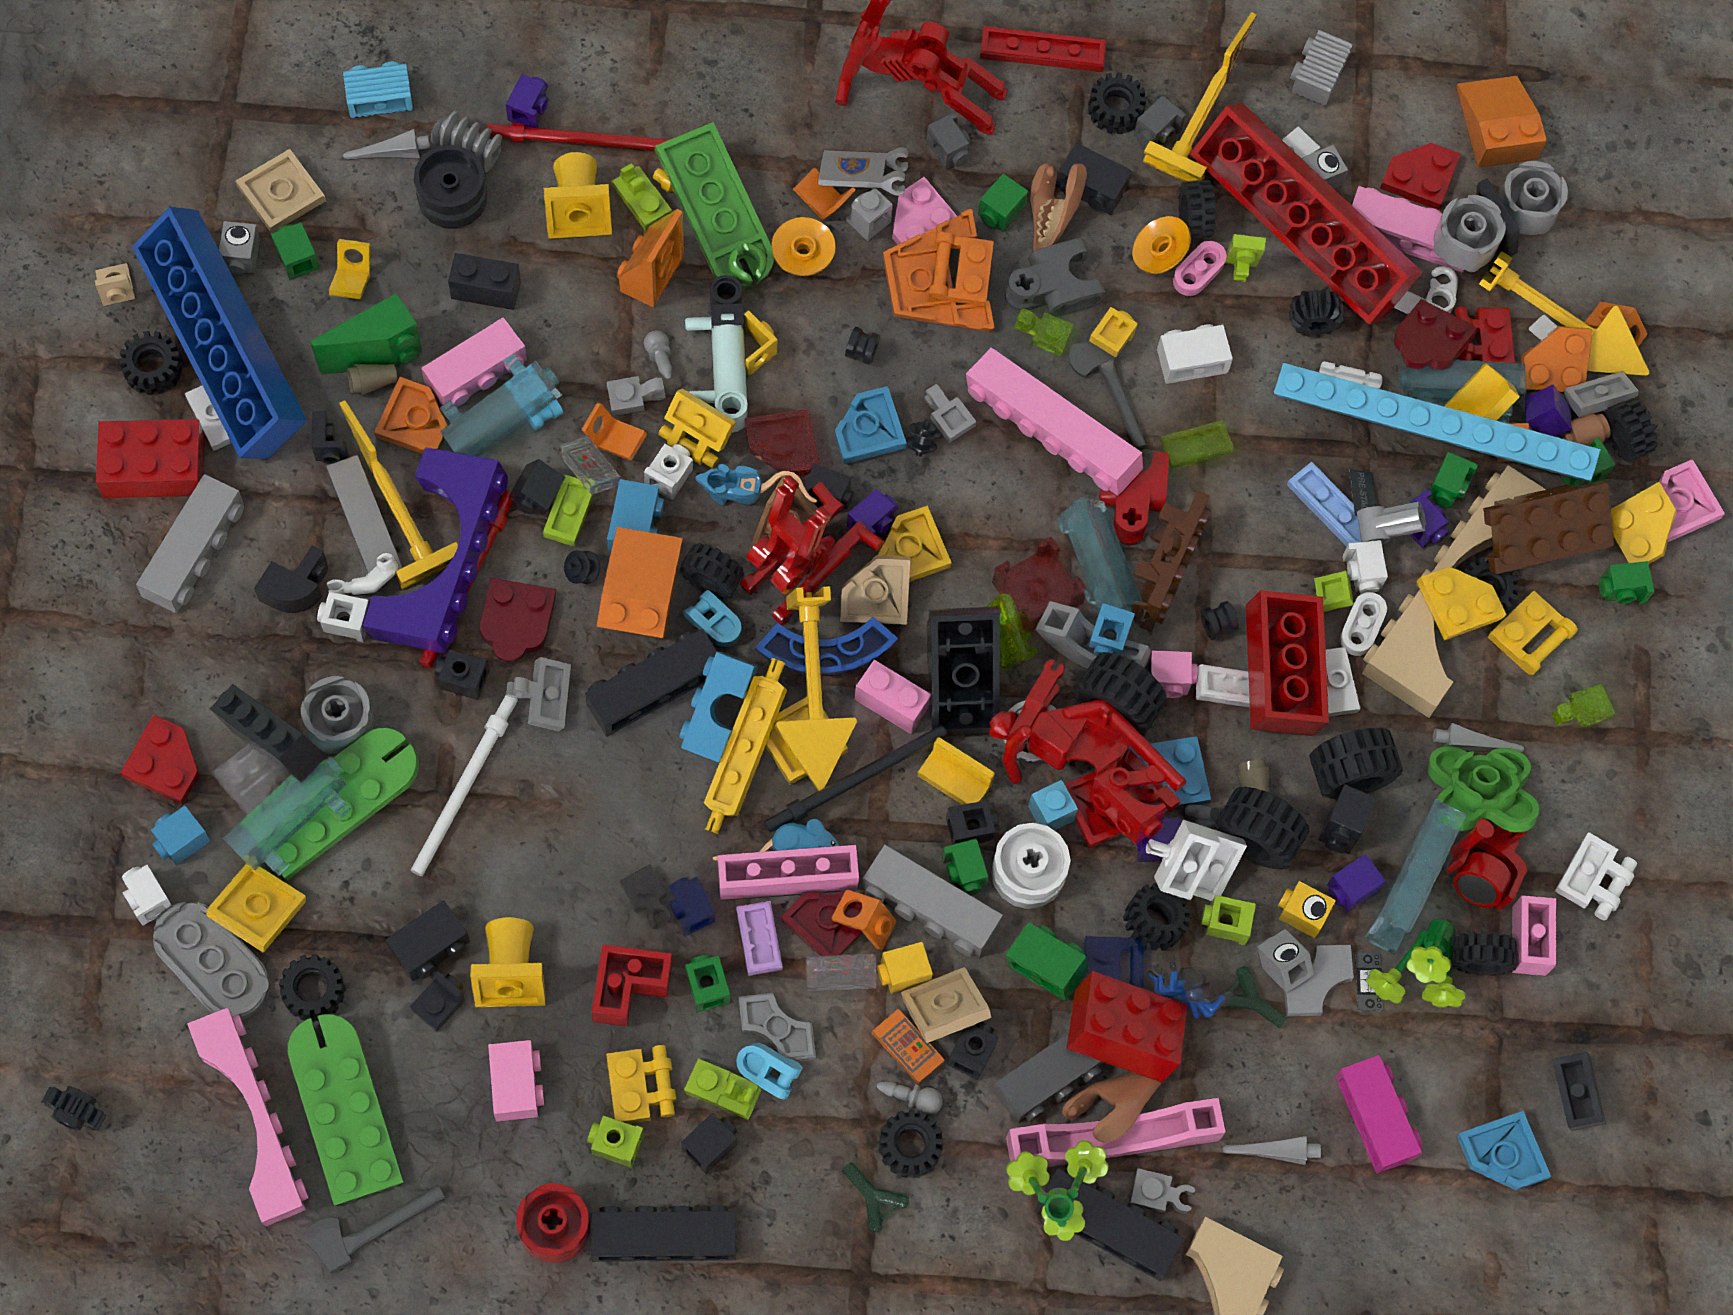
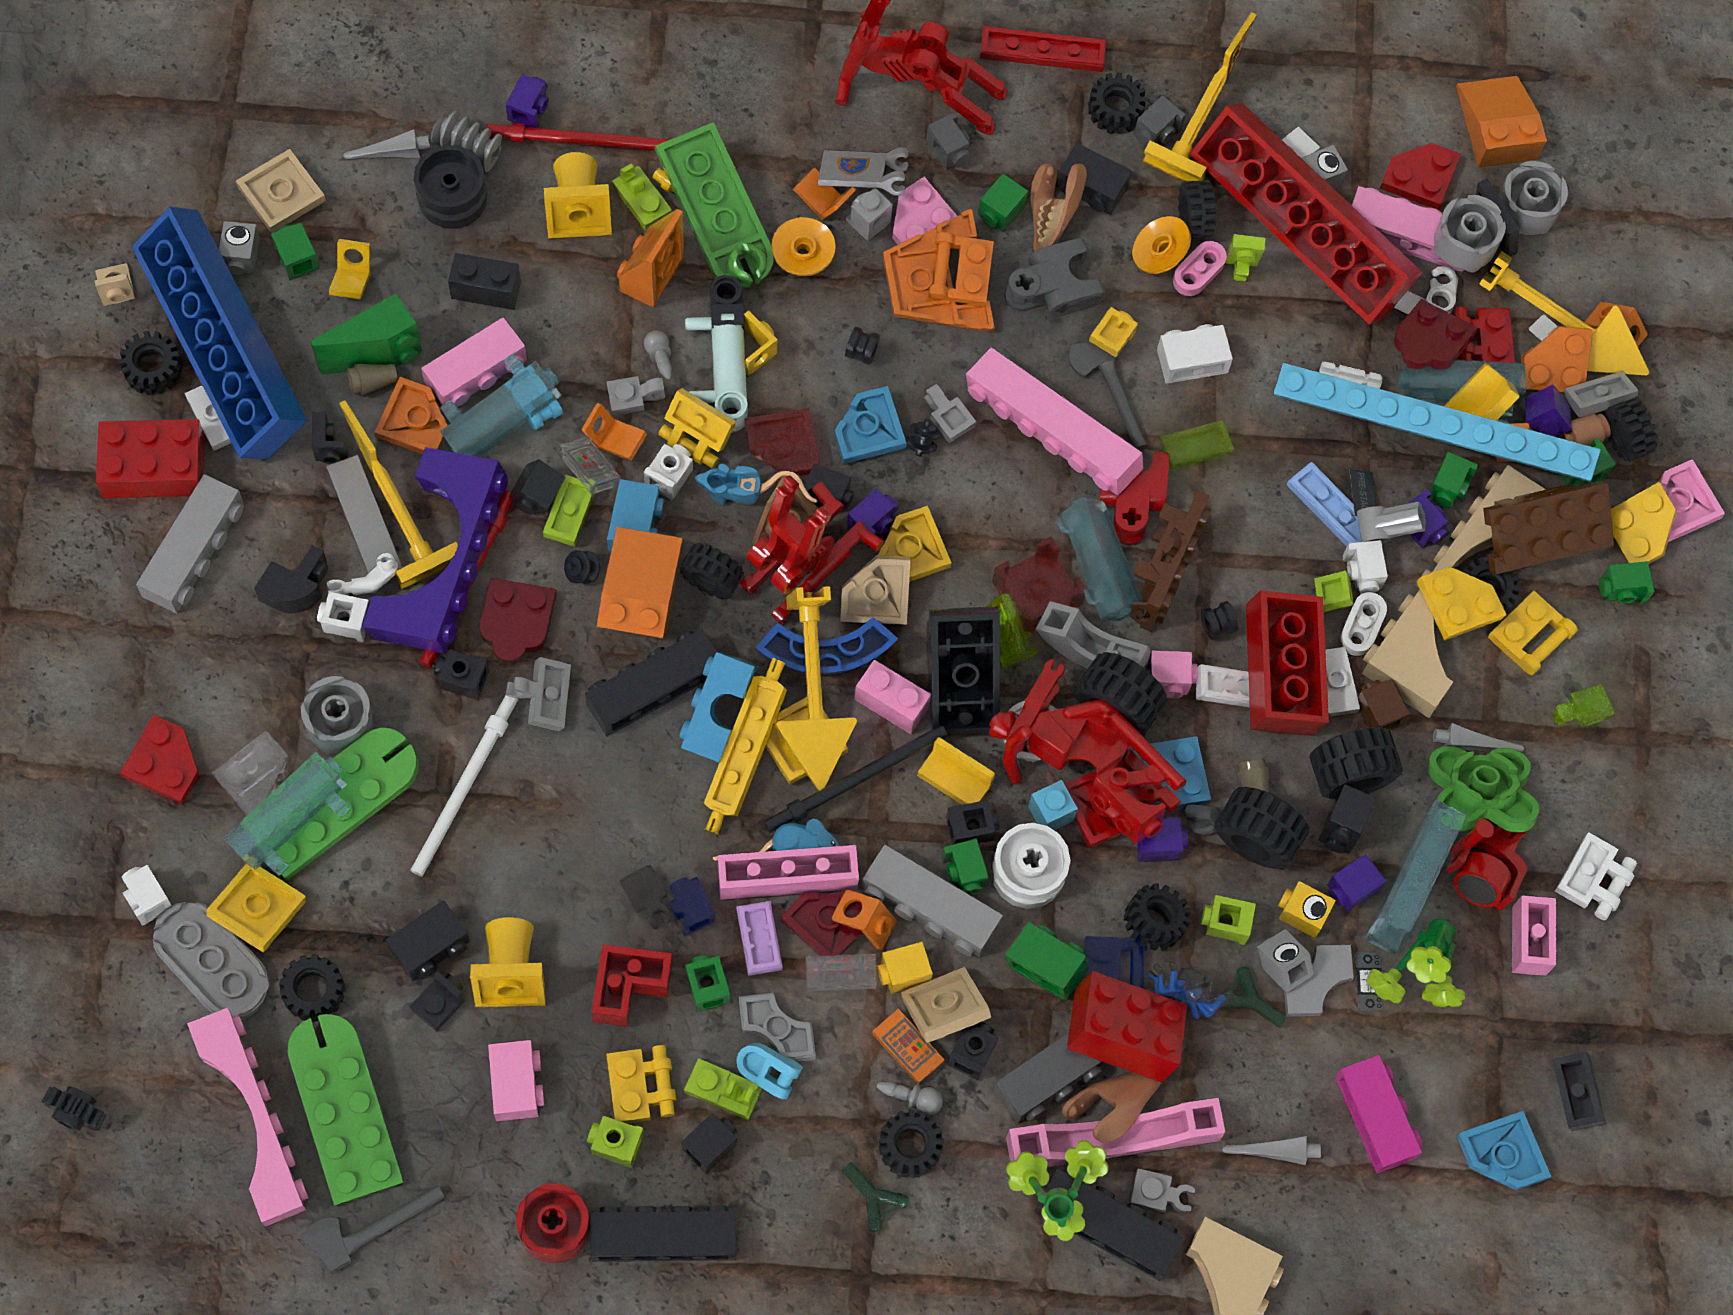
dark azure brick [151,806,210,866] -> none
black brick [210,684,325,783] -> none
medium azure brick [343,61,413,118] -> none
medium azure plate [683,590,742,647] -> none
clear neon green plate [1014,308,1074,356] -> none
dark azure brick [1089,603,1135,656] -> none
white plate [1146,820,1247,901] -> none
black gear [1289,288,1345,337] -> none
light grey brick [1290,30,1353,106] -> none
black tyre [1453,931,1517,976] -> none
none -> reddish brown brick [1358,679,1409,730]

